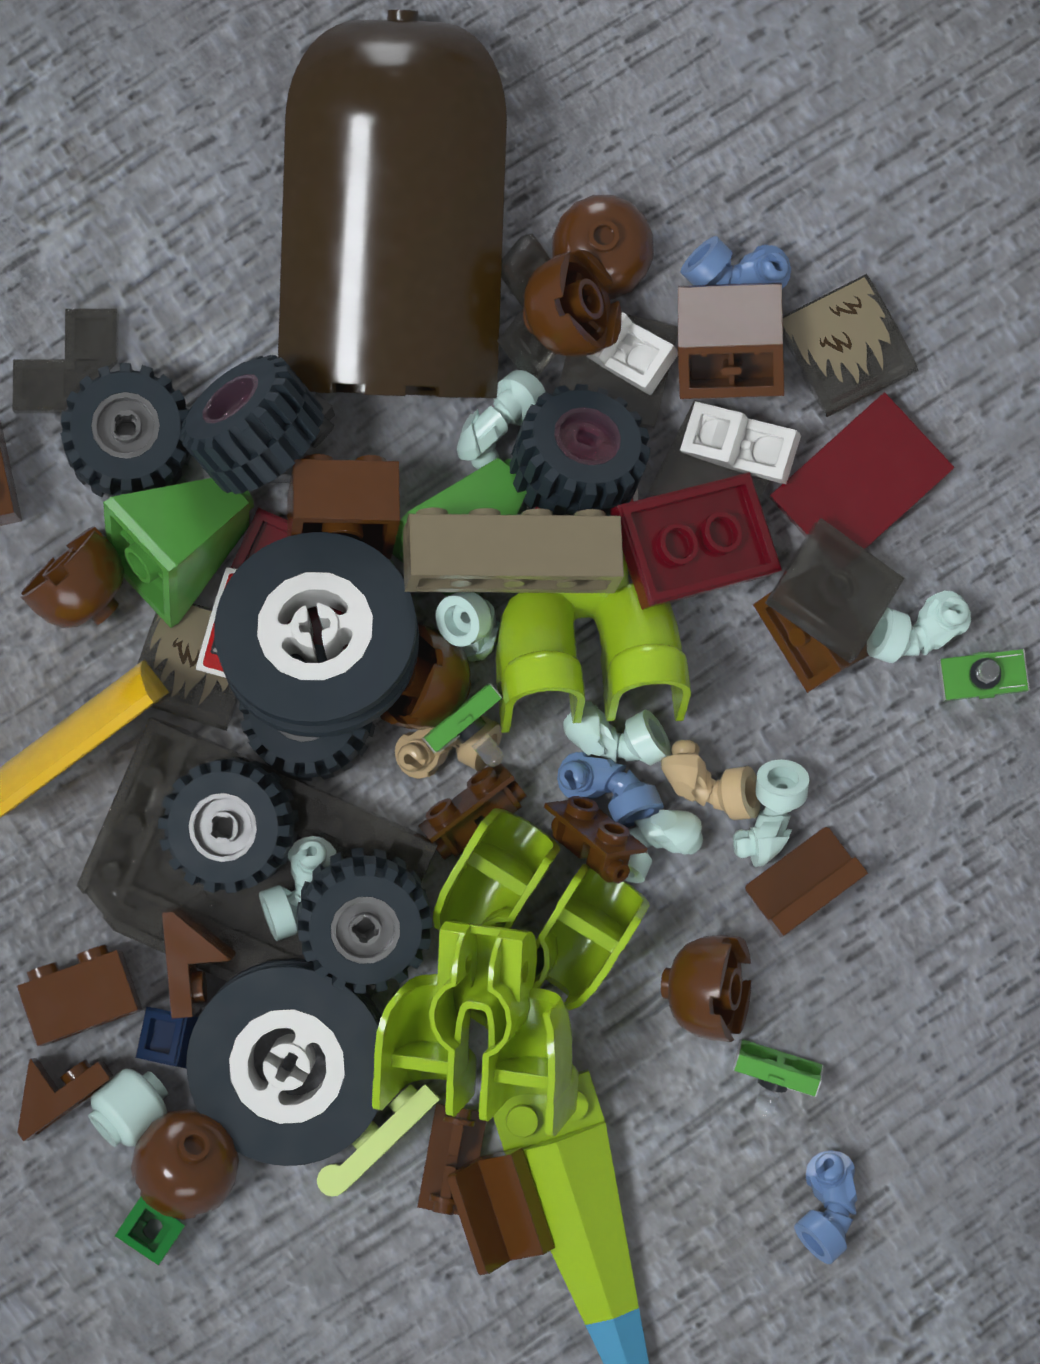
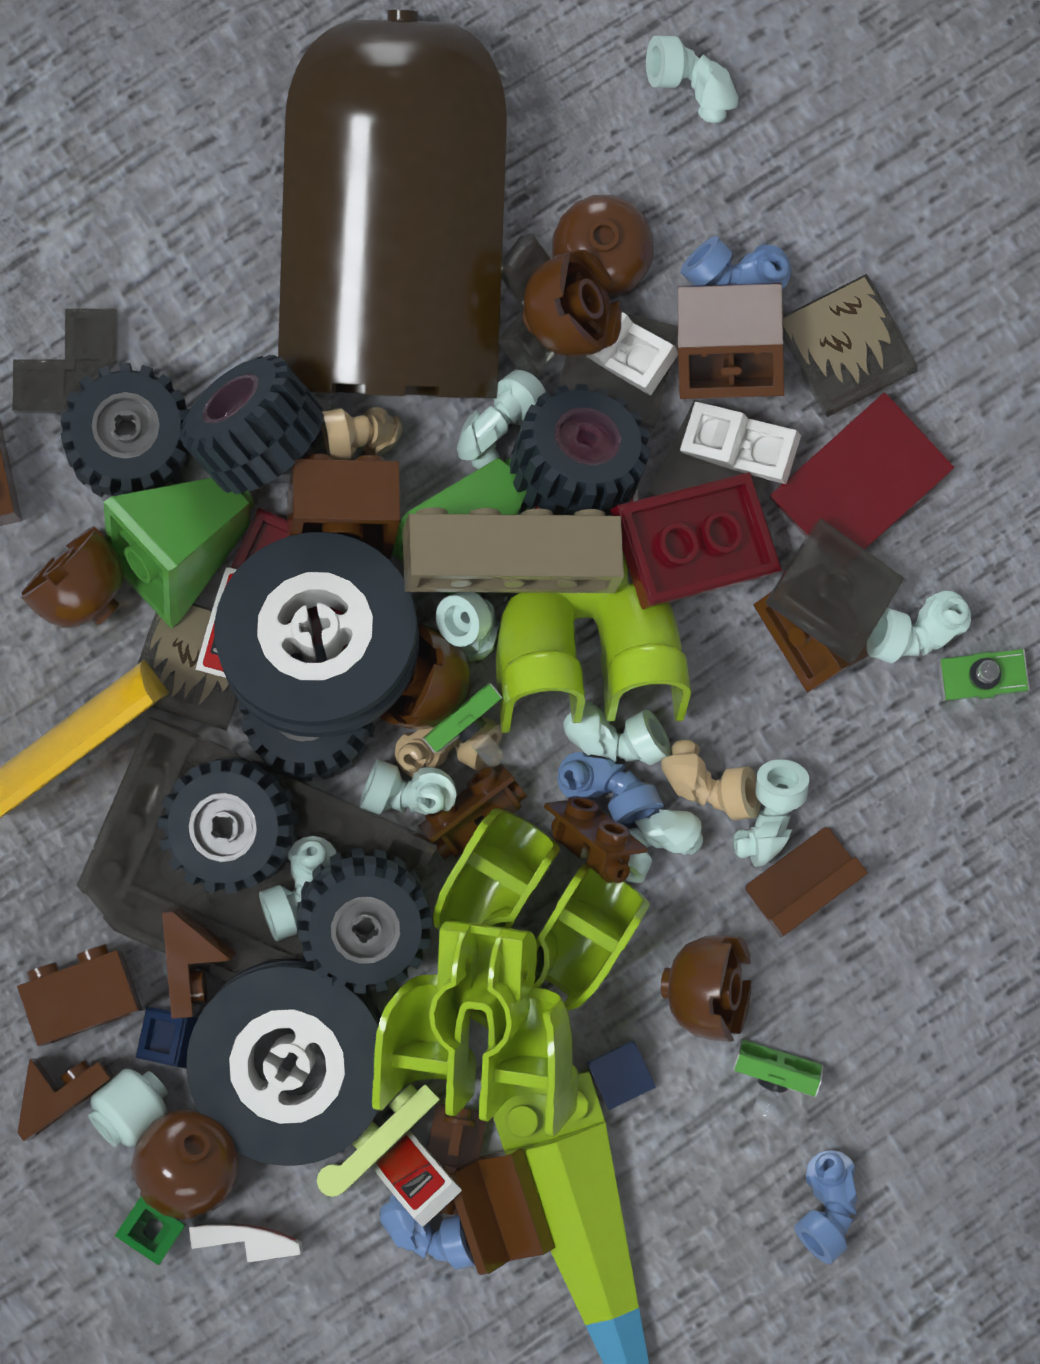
none -> white slope [189,1223,303,1262]
none -> tan arm [321,407,403,460]
none -> light aqua arm [359,759,456,815]
none -> slope [372,1130,462,1227]
none -> medium blue arm [379,1194,475,1270]
none -> dark blue slope [586,1040,656,1110]
none -> light aqua arm [646,35,739,123]

